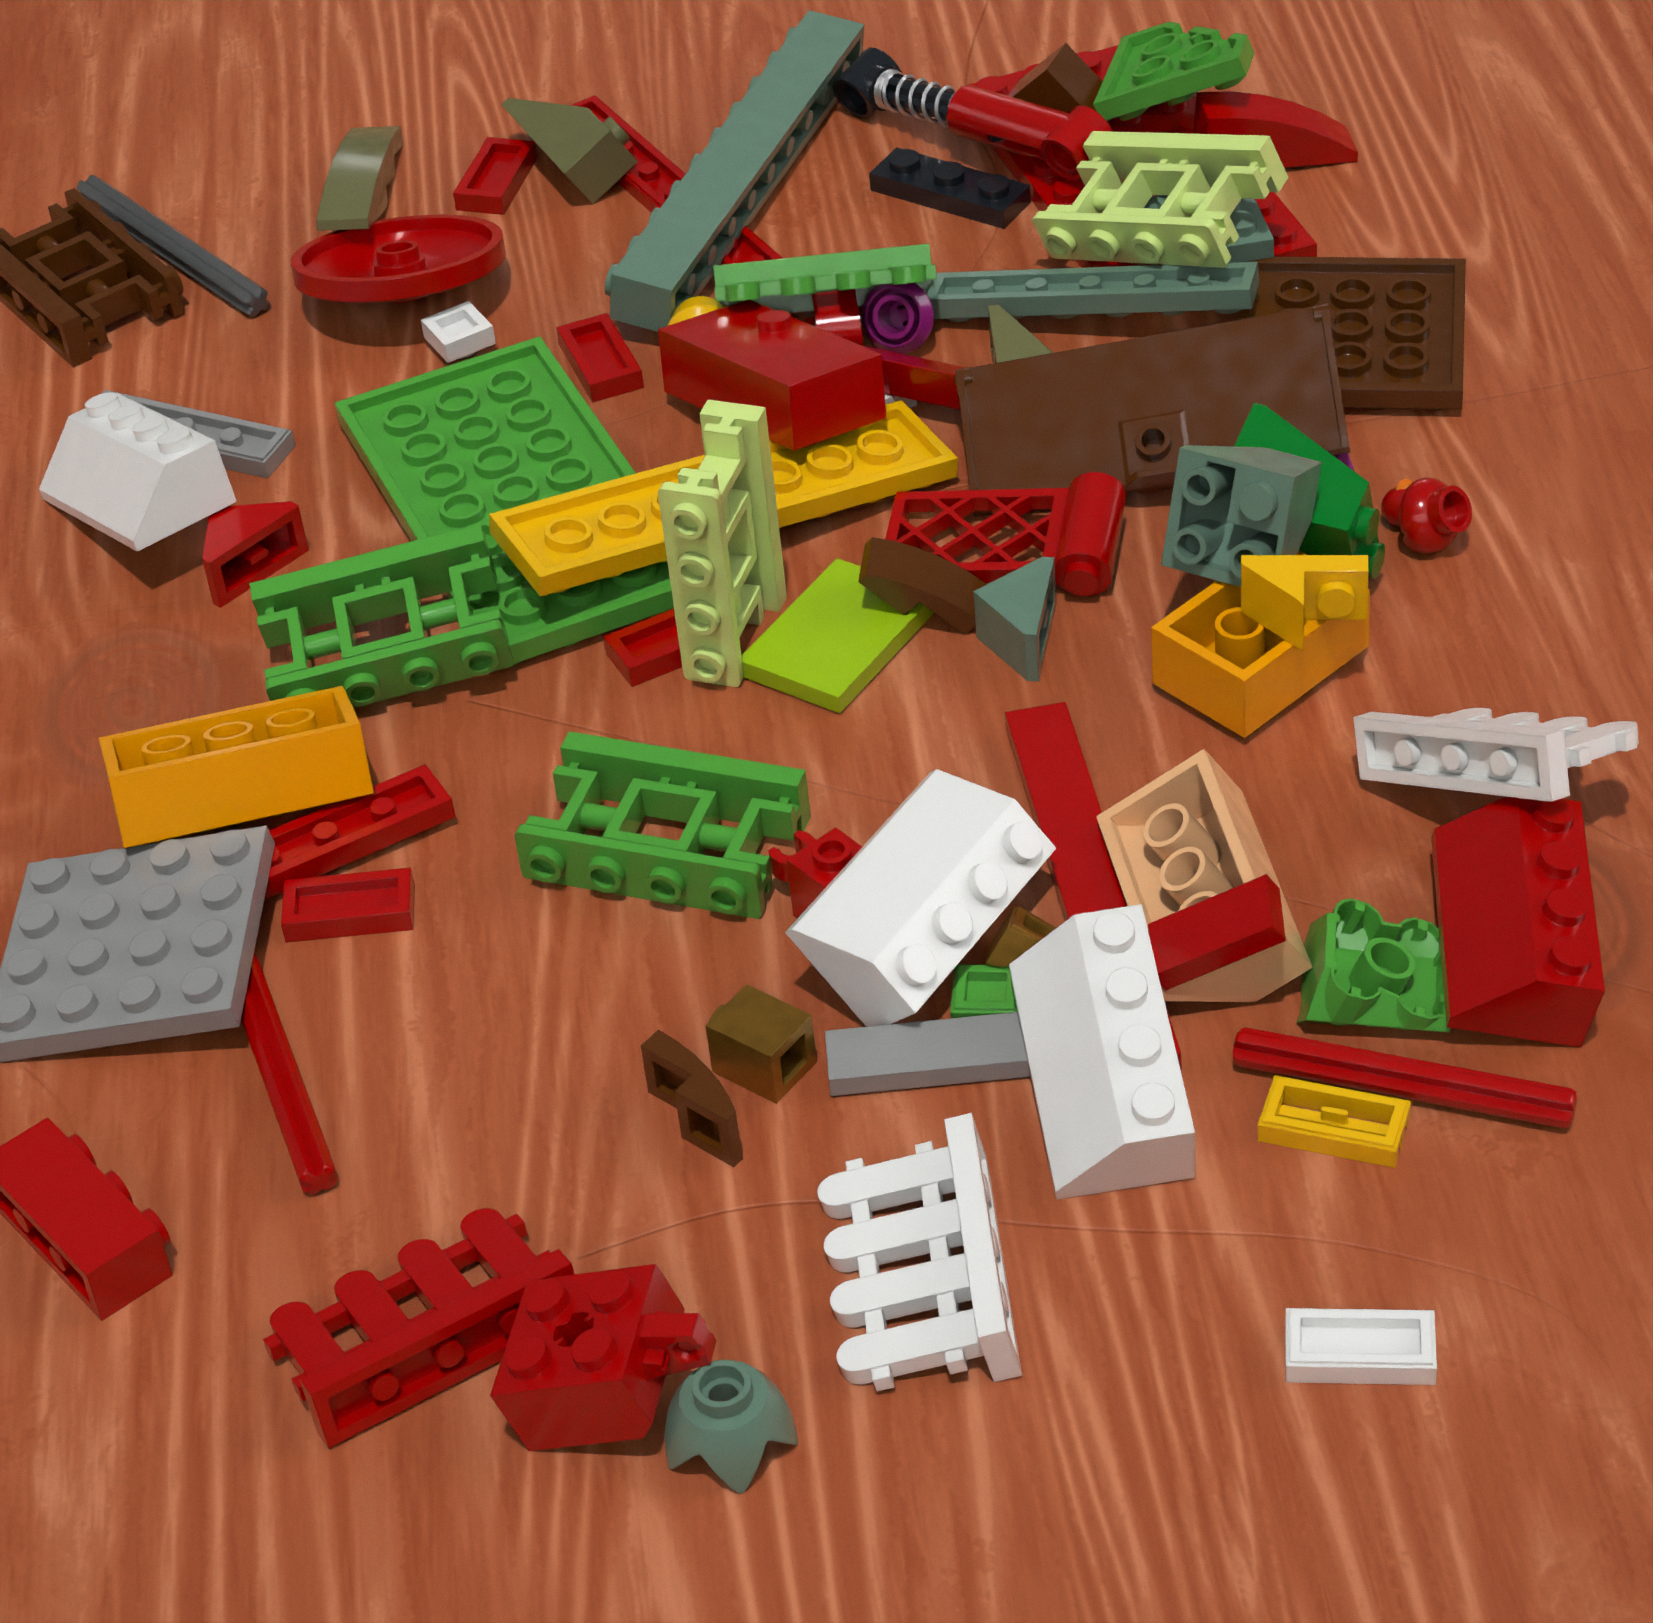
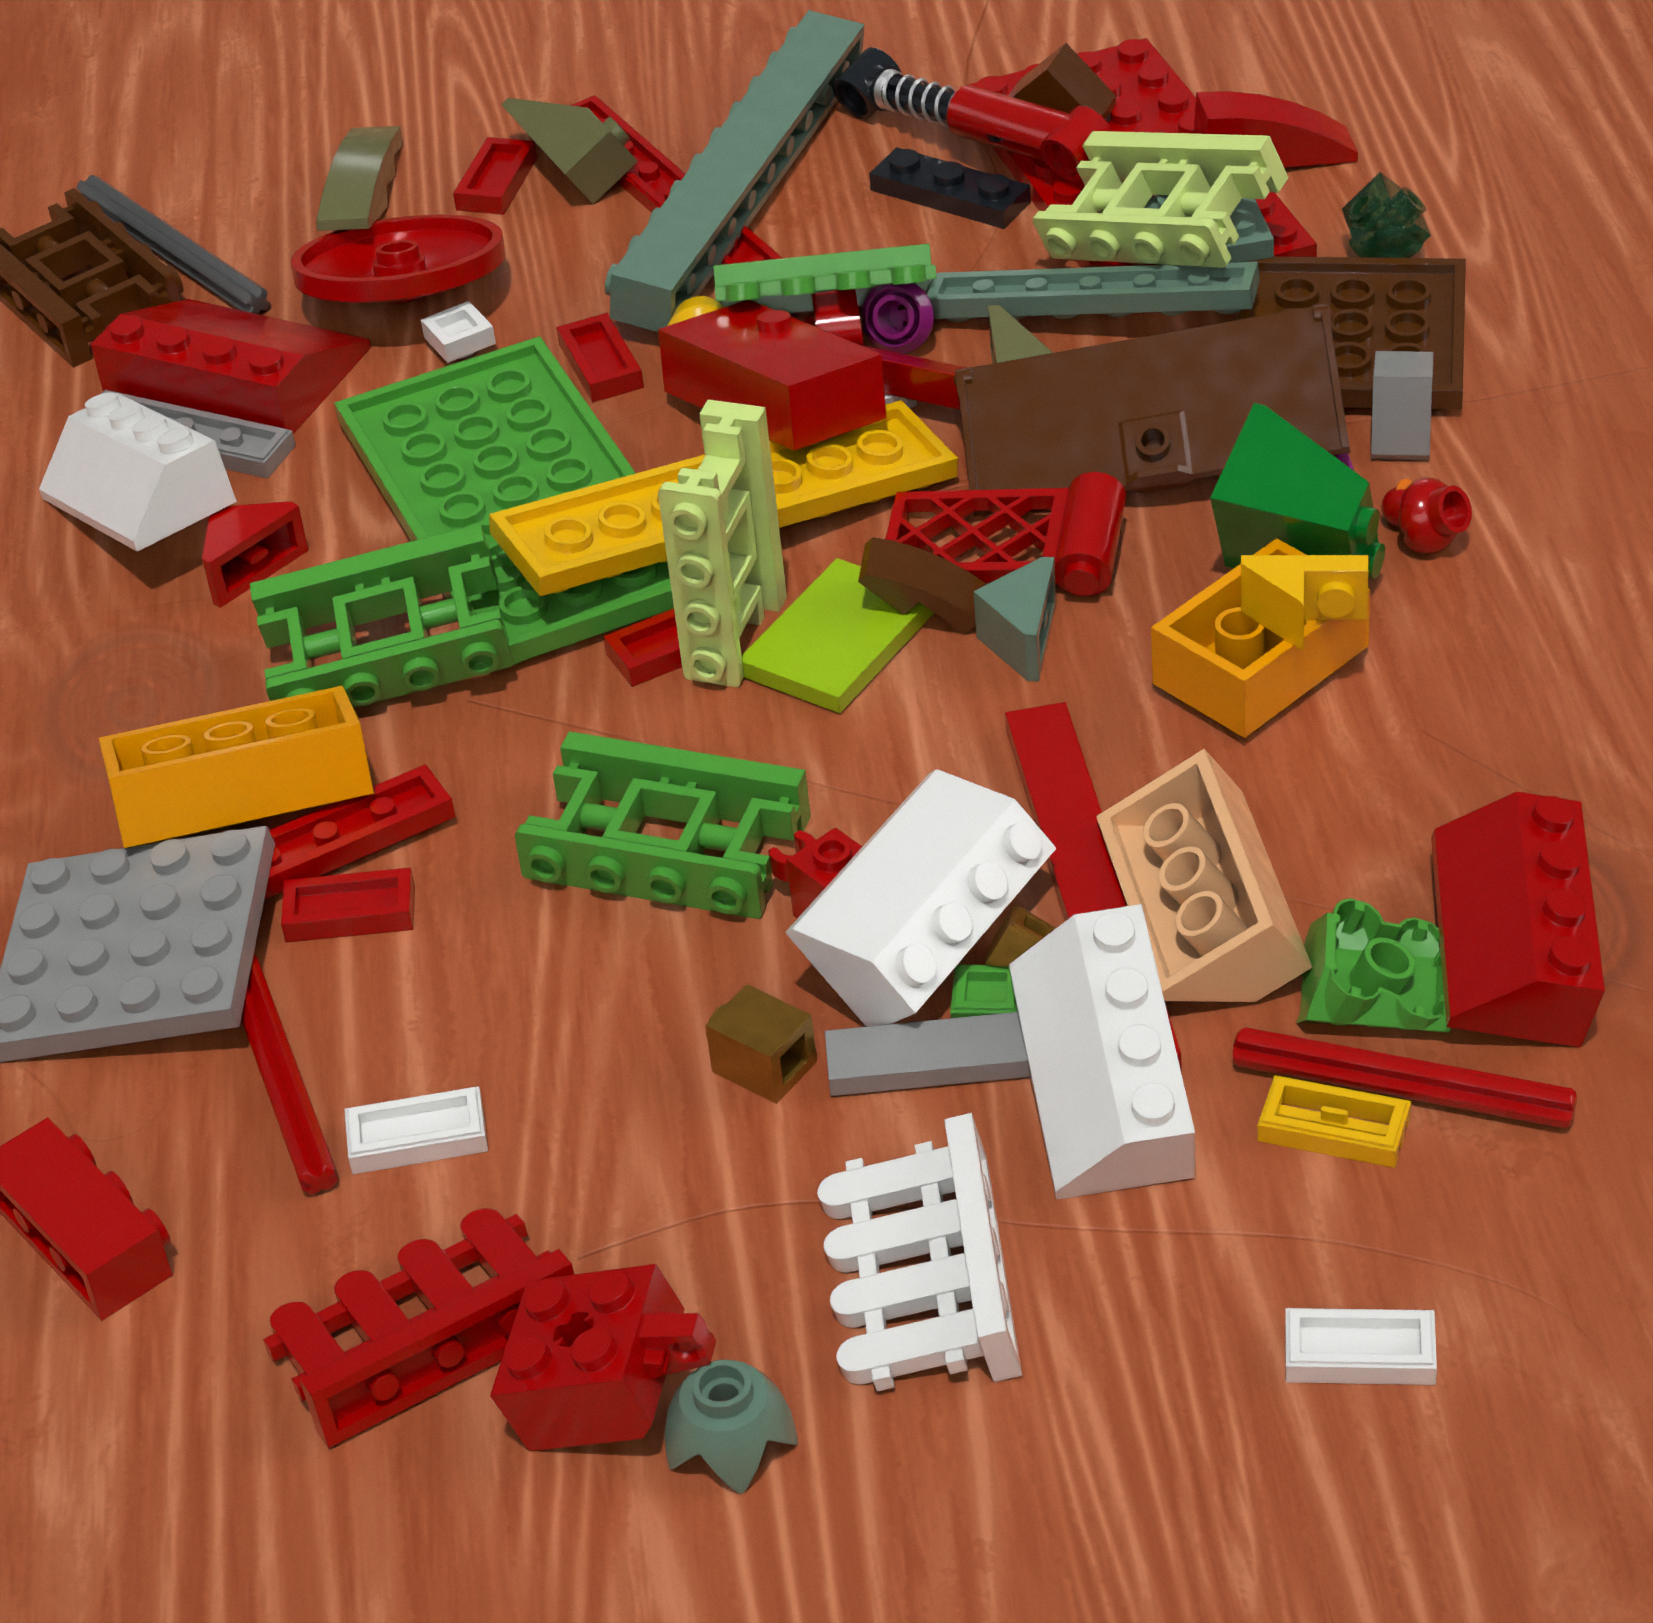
reddish brown slope [641,1030,743,1167] -> none
bright green plate [1093,22,1255,120] -> none
red tile [1148,874,1286,990] -> none
sand green slope [1161,445,1322,587] -> none
white fence [1353,708,1639,802] -> none
none -> red slope [90,299,371,434]
none -> white tile [344,1086,488,1174]
none -> clear green brick [1342,172,1431,258]
none -> light grey slope [1371,351,1434,461]

